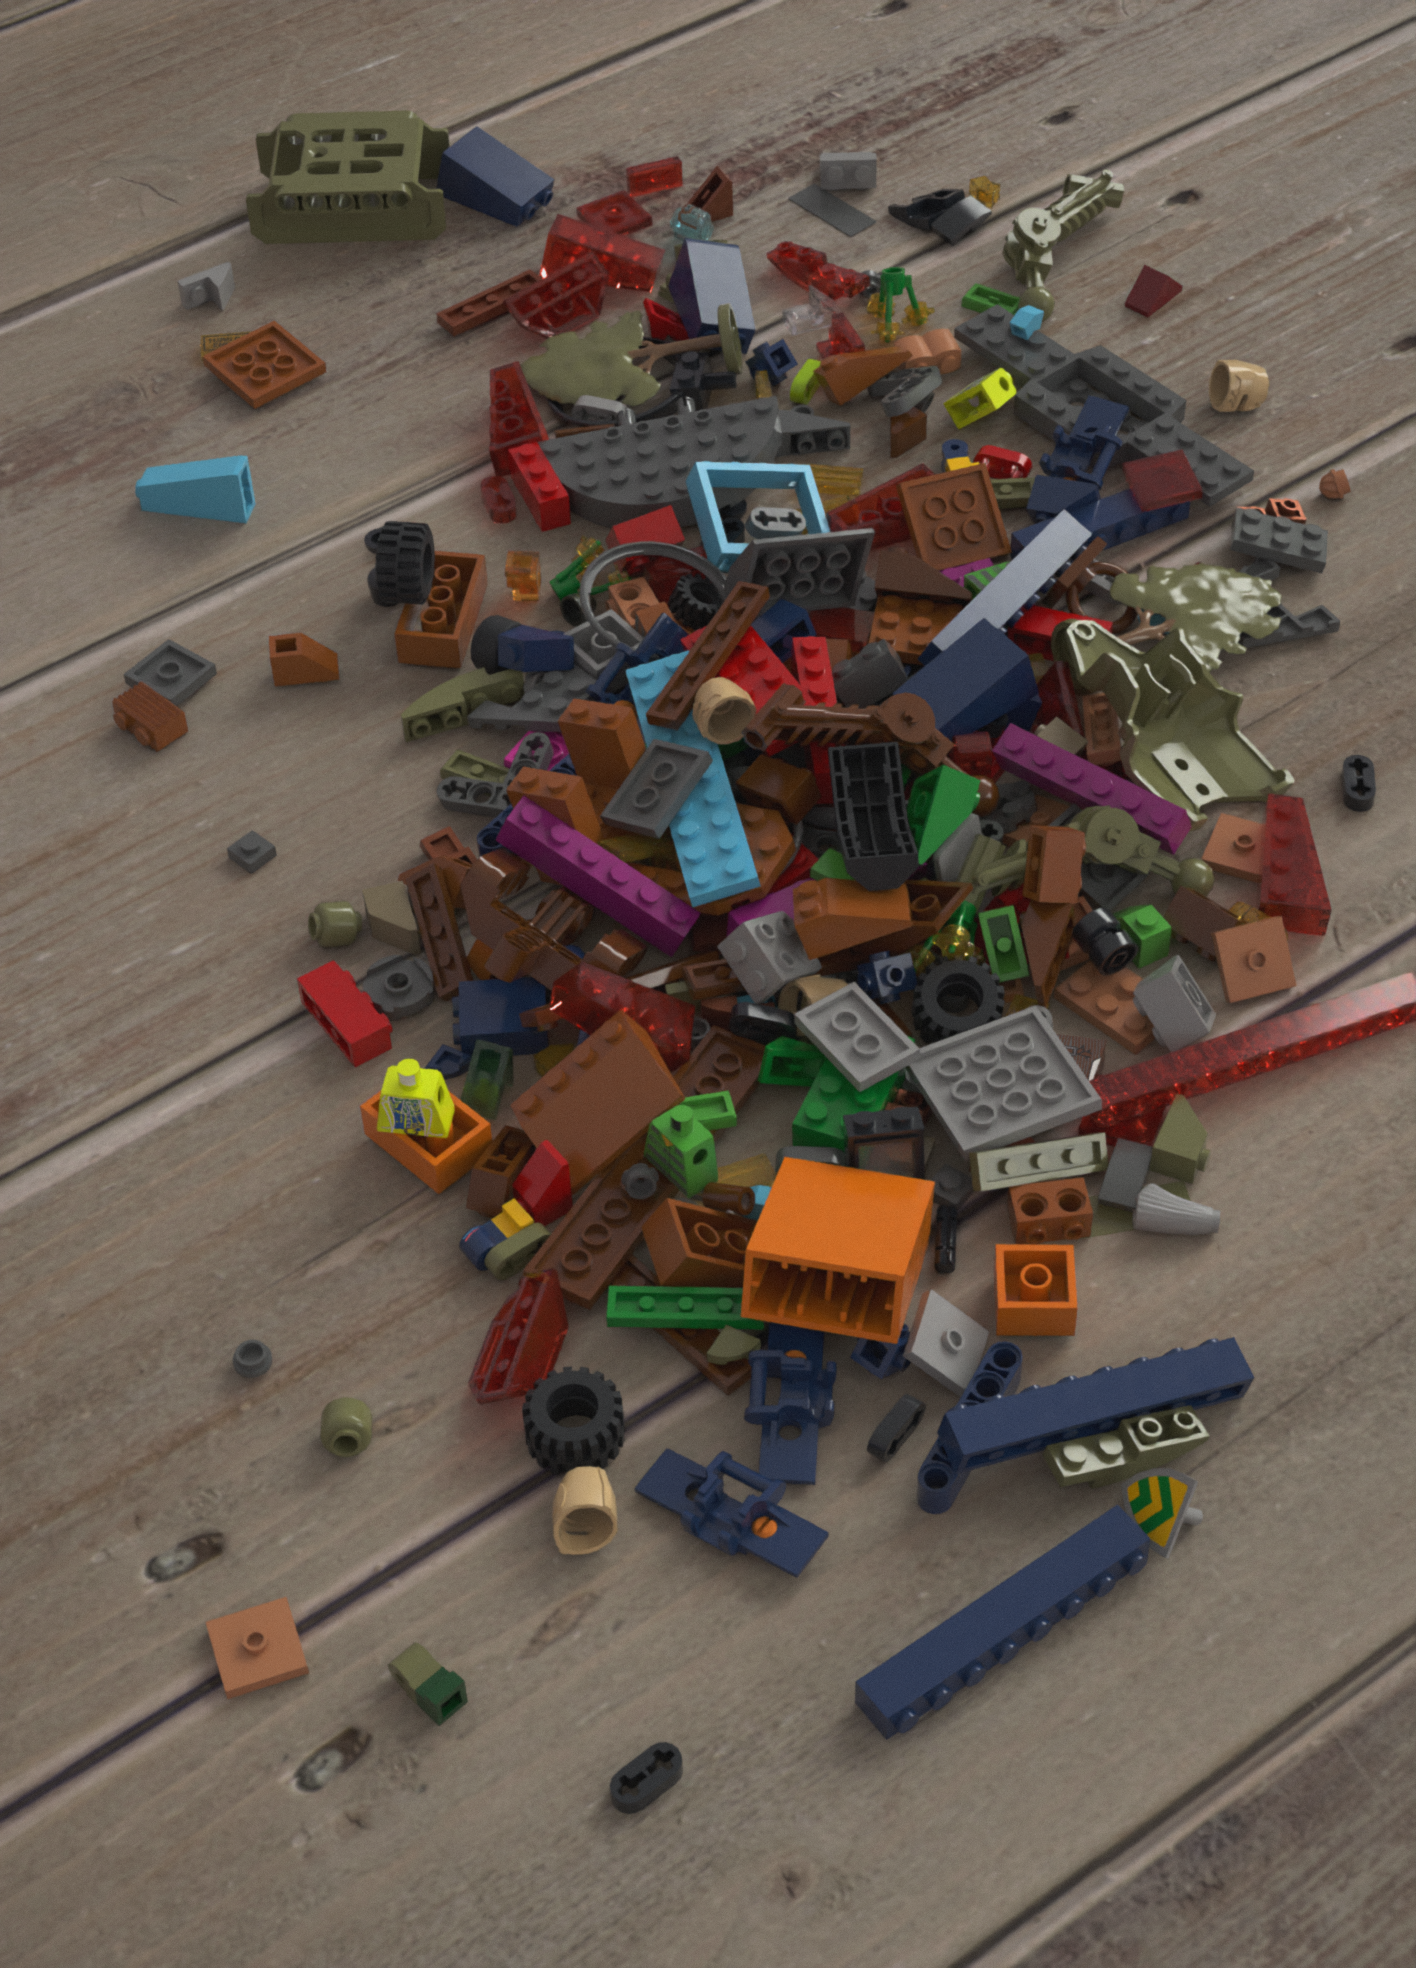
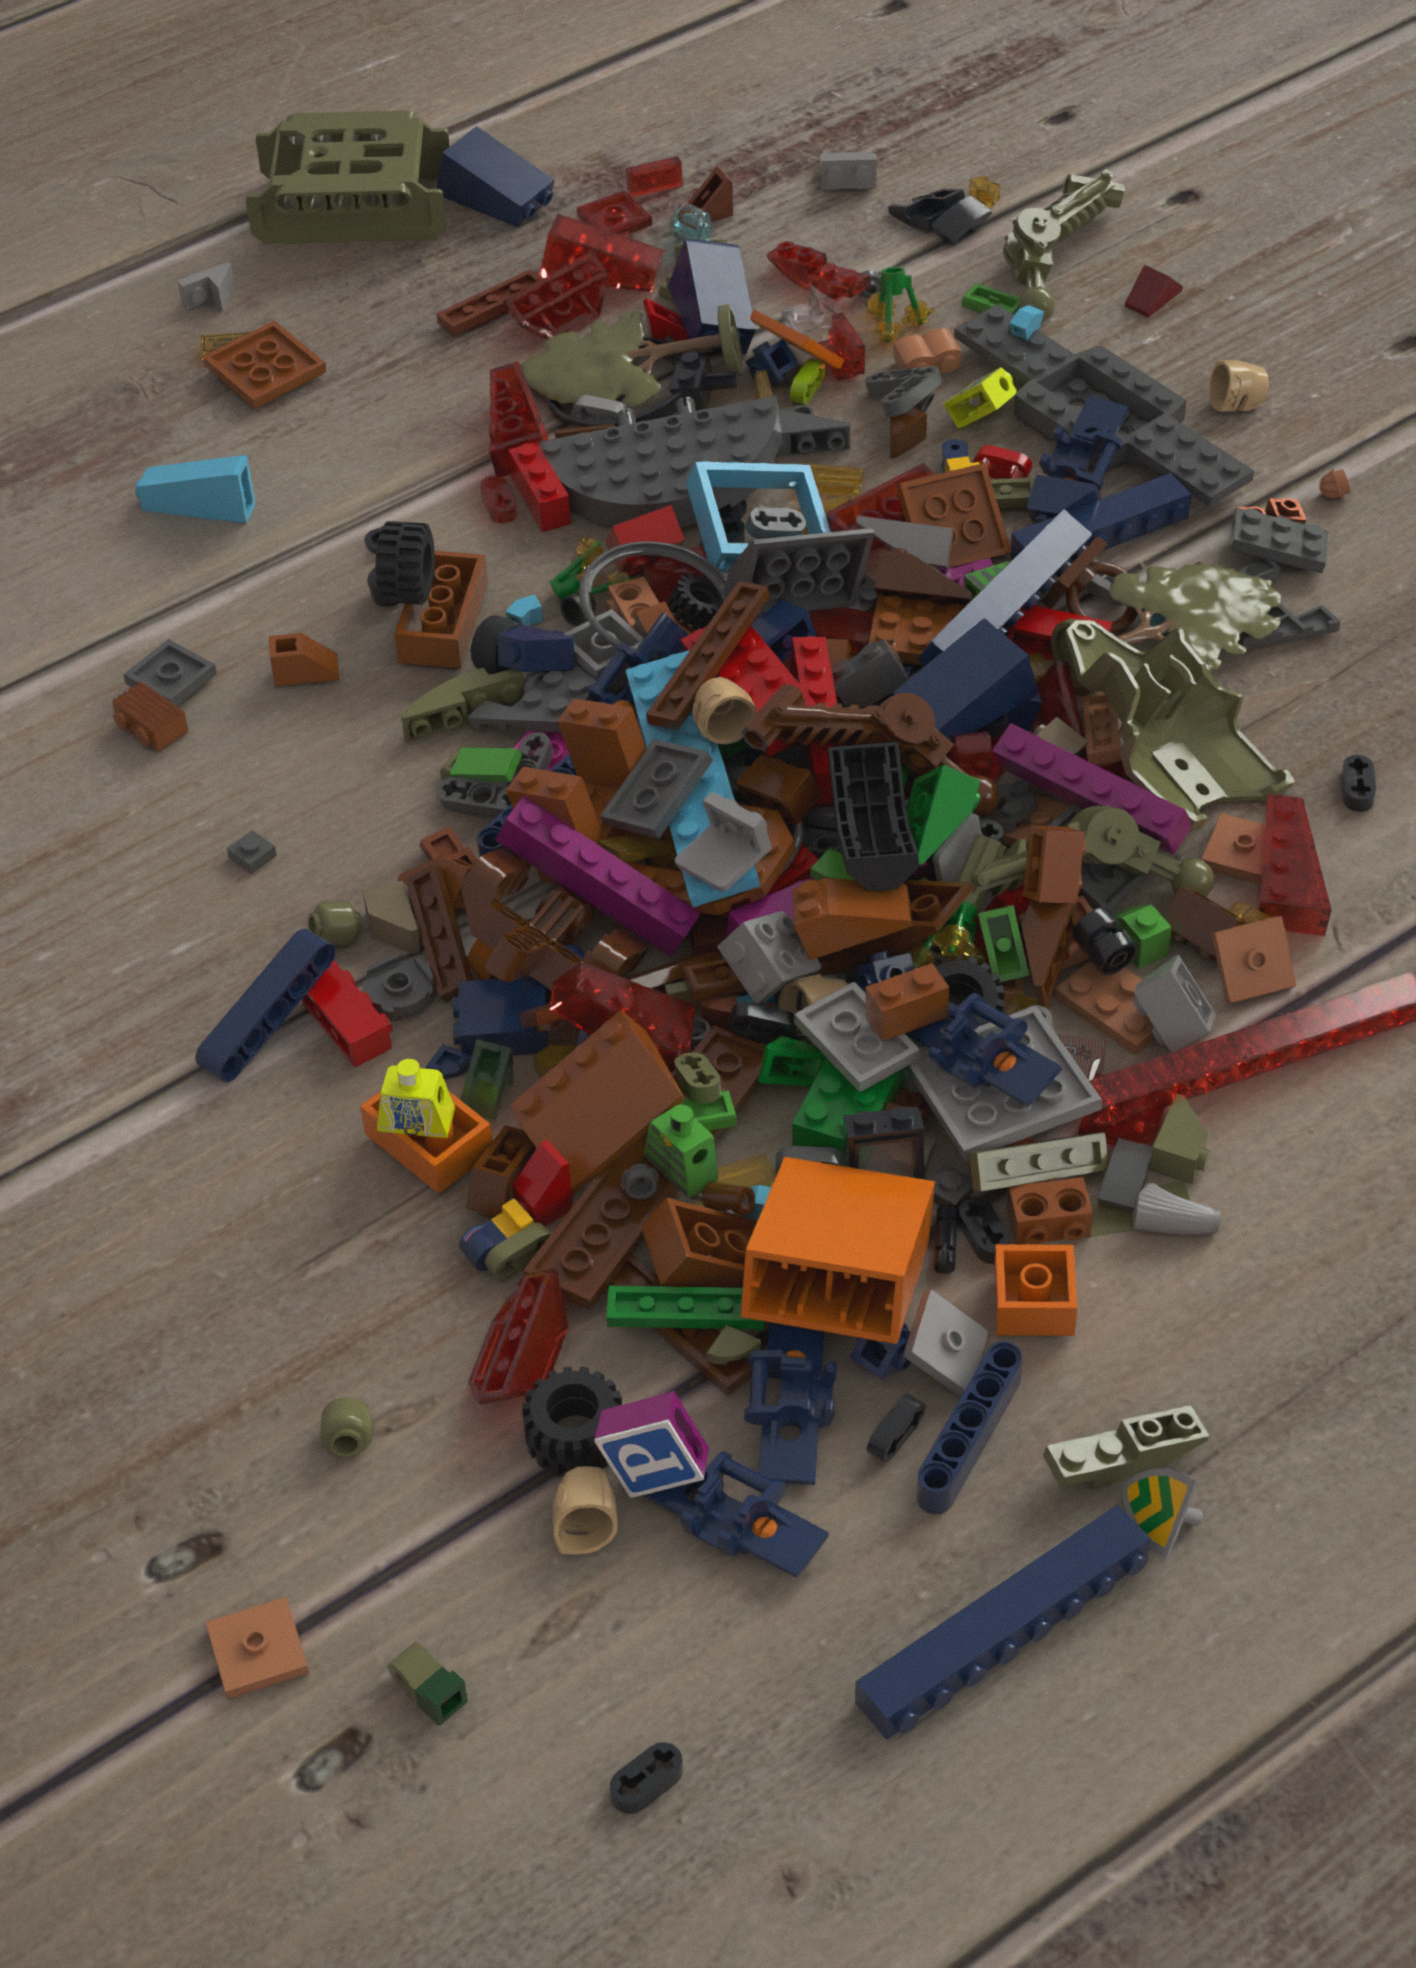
dark grey plate [233,1340,273,1378] -> none
clear orange brick [505,551,542,602] -> none
dark grey sticker [788,184,877,237] -> none
dark orange slope [813,346,912,406] -> none
dark blue brick [937,1337,1255,1474] -> none
clear red tile [1123,450,1203,512] -> none
none -> dark blue beam [195,929,336,1082]
none -> bright green tile [450,747,522,782]
none -> medium azure piece [505,595,543,626]
none -> piece [594,1391,709,1498]
none -> olive beam [674,1052,721,1104]
none -> light grey bracket [675,792,772,892]
none -> orange tile [749,309,845,369]
none -> light grey slope [856,516,953,572]
none -> dark orange brick [866,963,949,1042]
none -> dark blue piece [904,993,1062,1107]
none -> black beam [958,1197,1010,1264]

